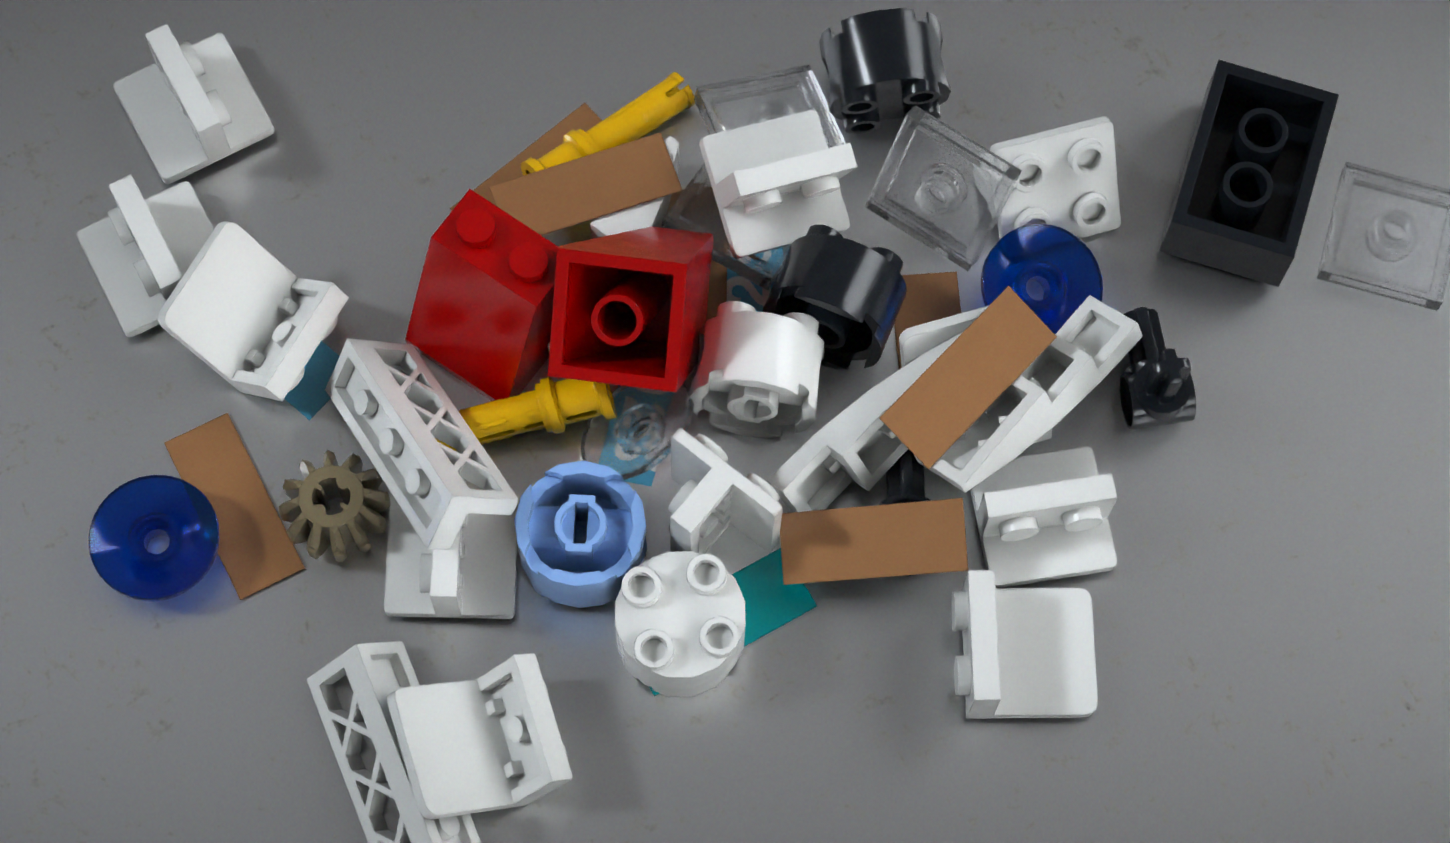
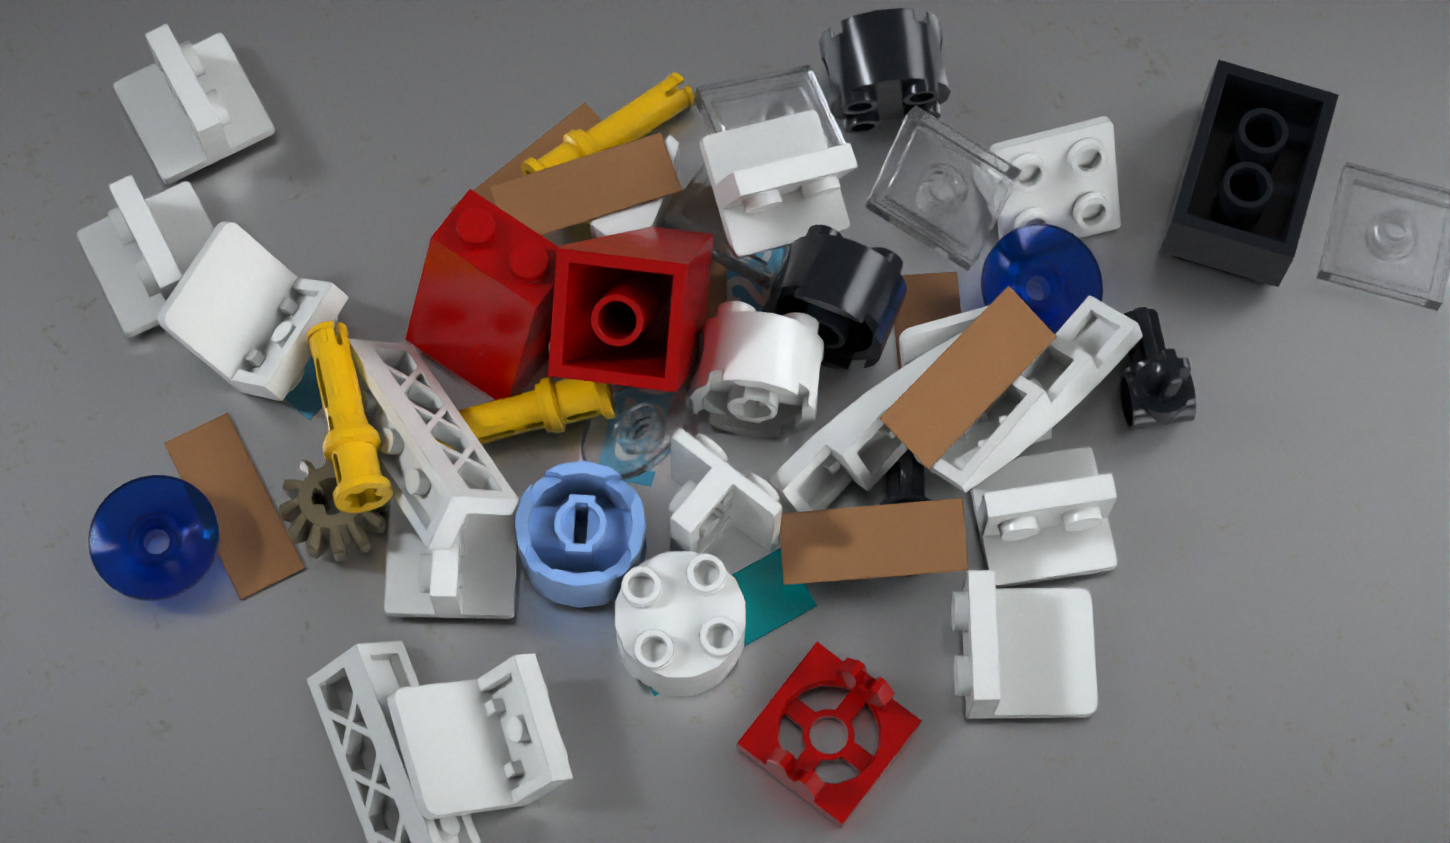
none -> yellow pin [306,321,393,513]
none -> red piece [736,642,922,828]

